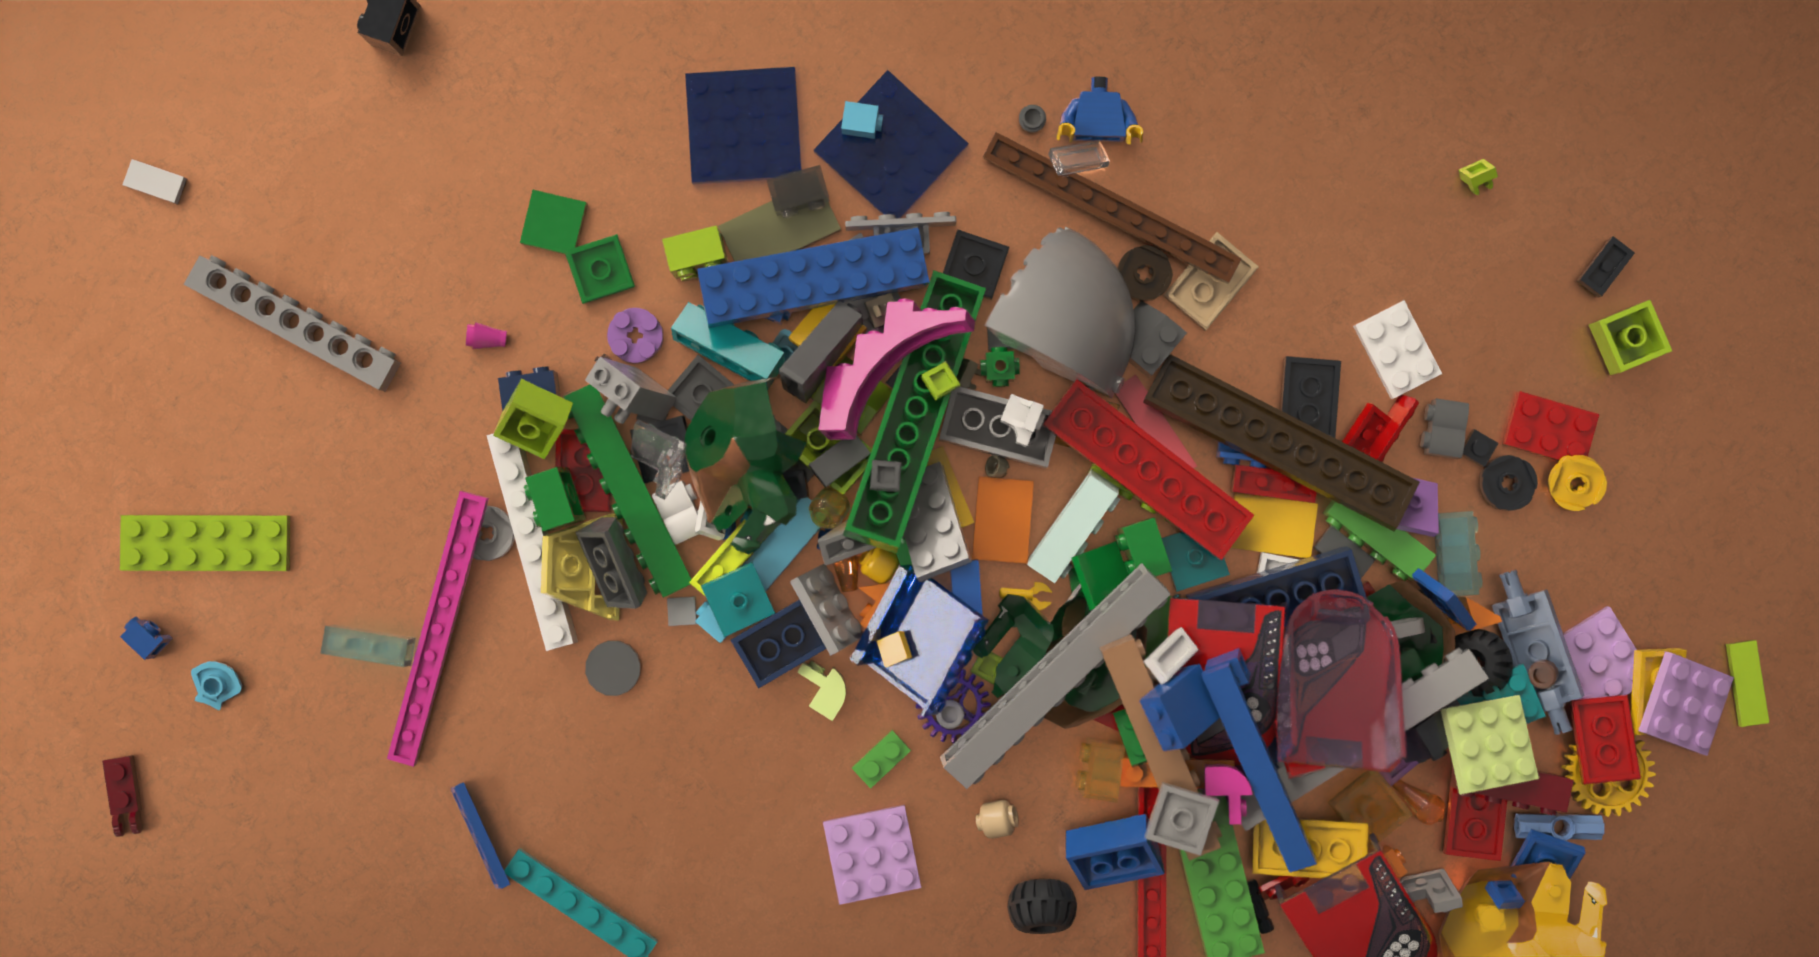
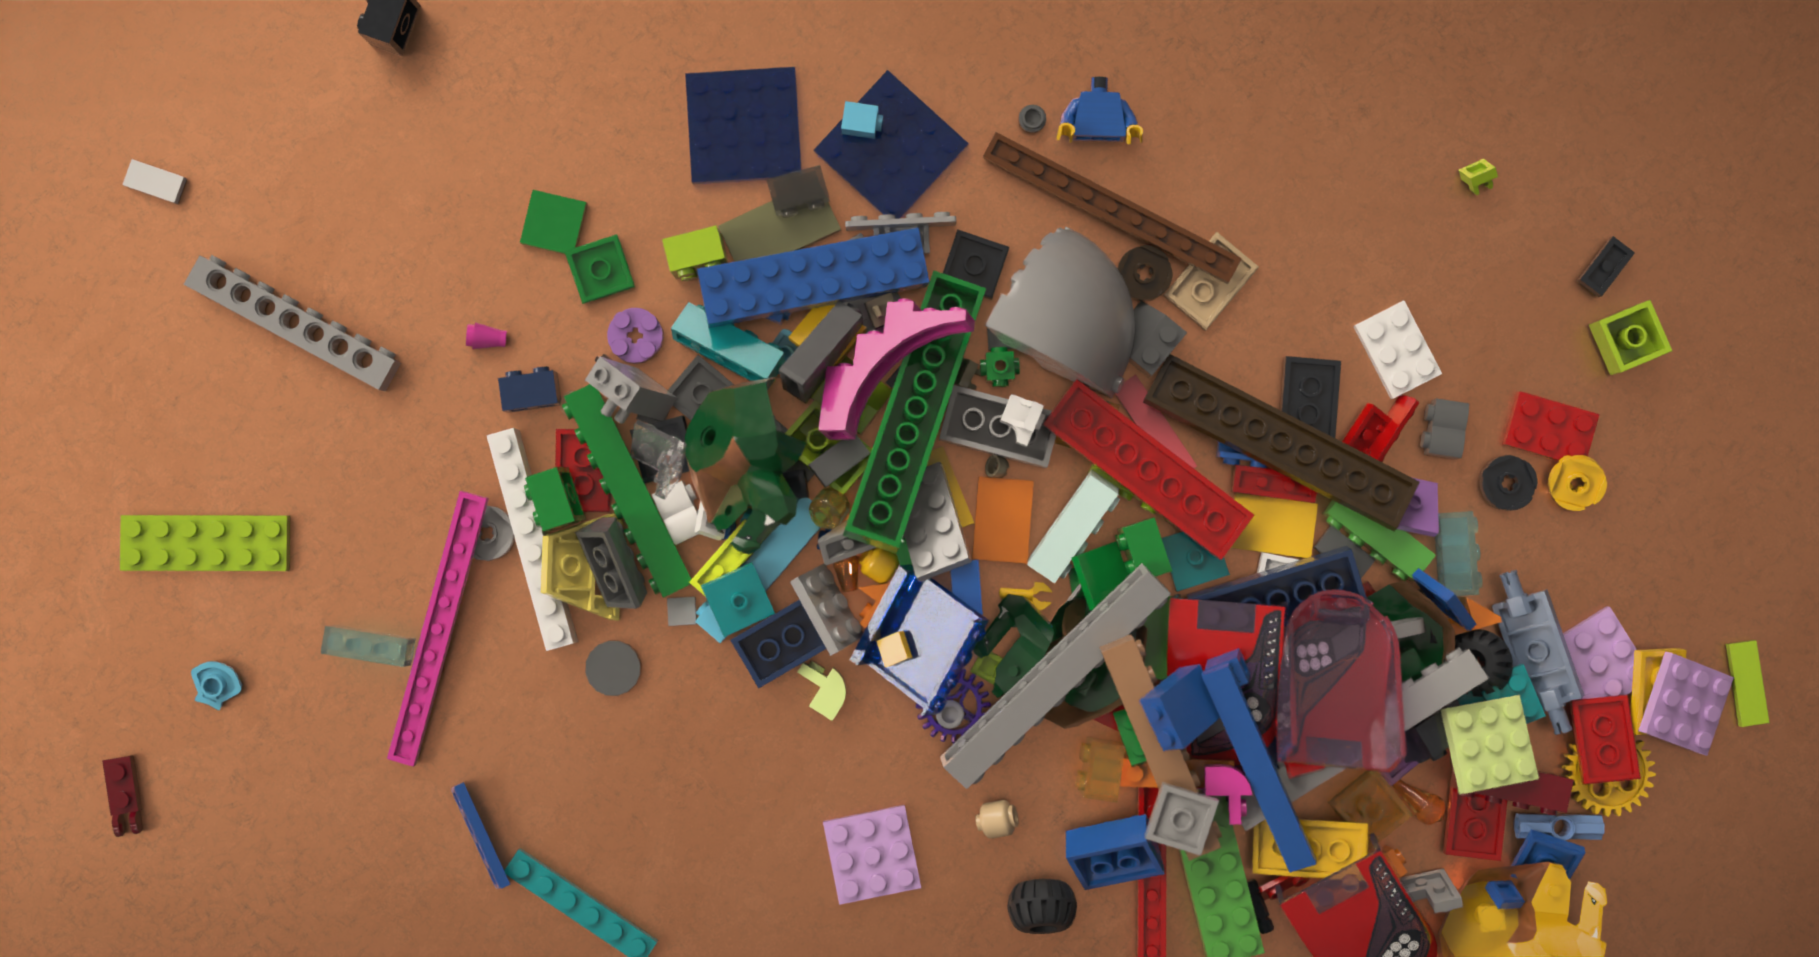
blue brick [120,616,173,660] -> none
lime brick [493,379,573,459] -> none
bright green plate [852,730,911,789] -> none
dark grey tile [870,460,901,492] -> none
lime tile [921,361,960,401] -> none
clear tile [1048,140,1110,176] -> none
white tile [1144,627,1199,684] -> none
black plate [1462,429,1499,467] -> none
reddish brown tile [1528,659,1559,689] -> none

